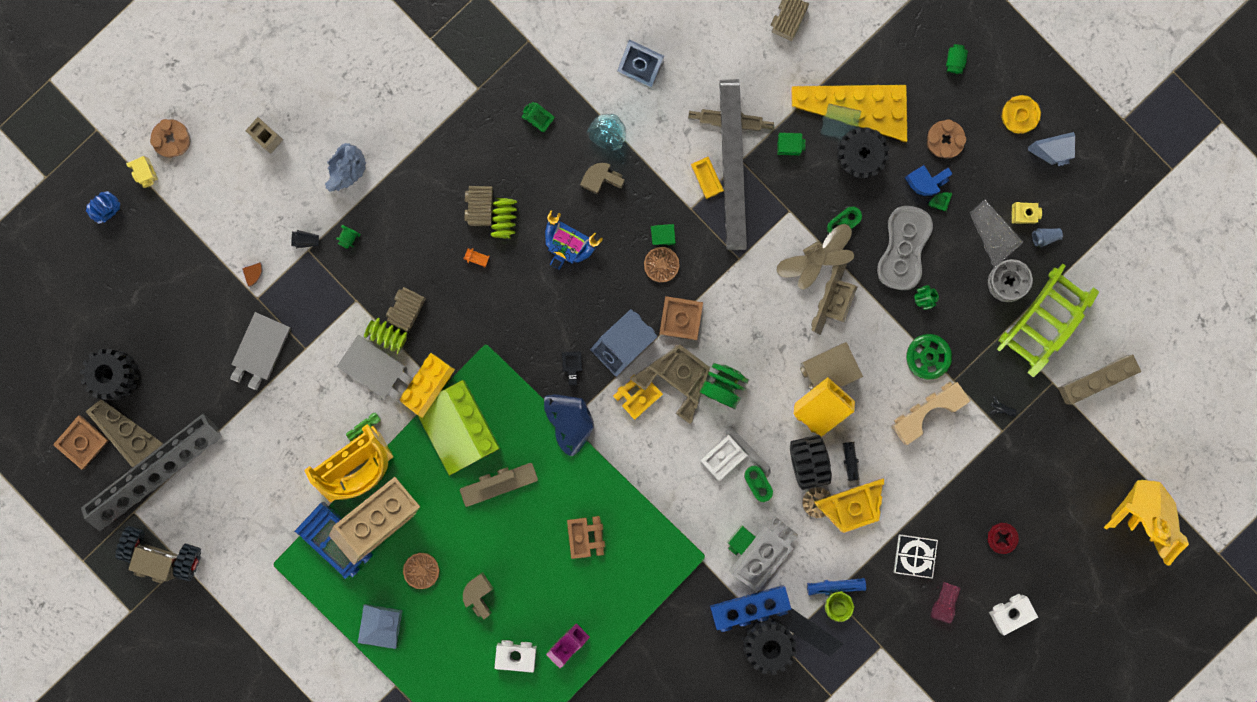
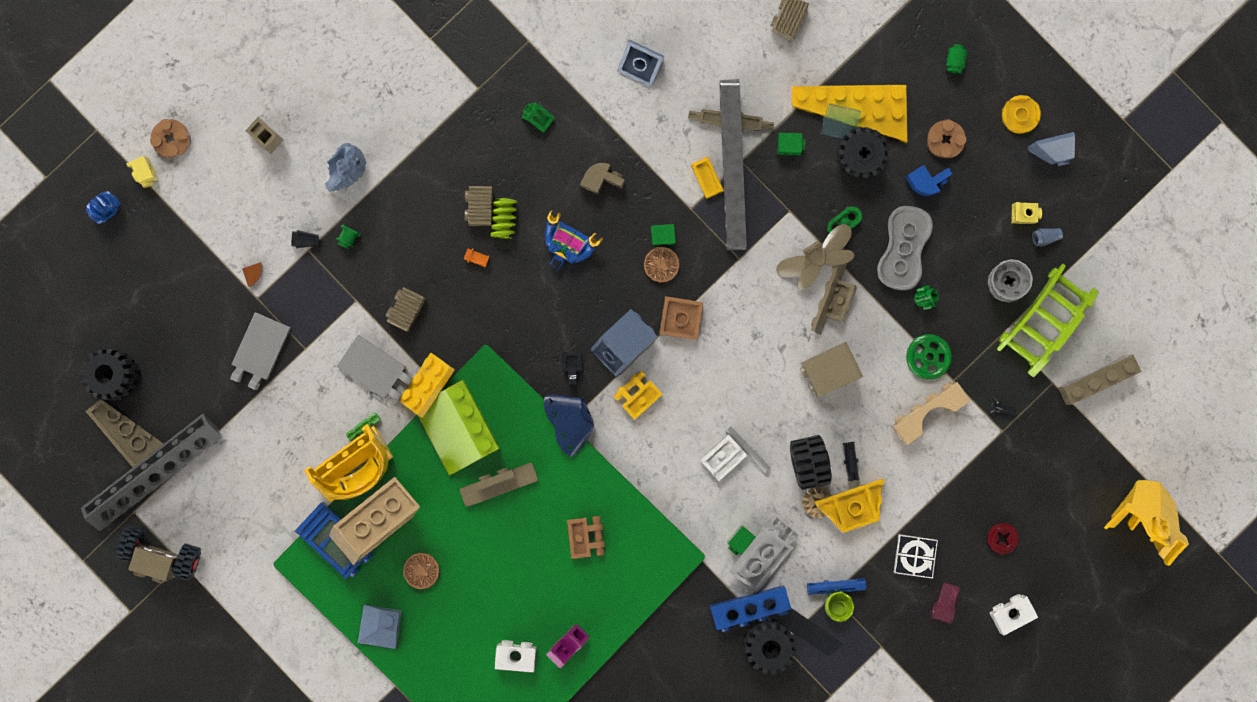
medium nougat plate [53,416,109,470] -> none
lime piece [364,317,407,354] -> none
dark tan brick [463,572,493,619] -> none
clear light blue cylinder [587,114,626,150] -> none
dark tan wing [630,344,710,424] -> none
green wheel [699,363,749,410] -> none
green plate [744,466,773,502] -> none
yellow brick [793,377,855,437] -> none
green tile [927,192,952,212] -> none
clear wing [970,199,1023,268] -> none

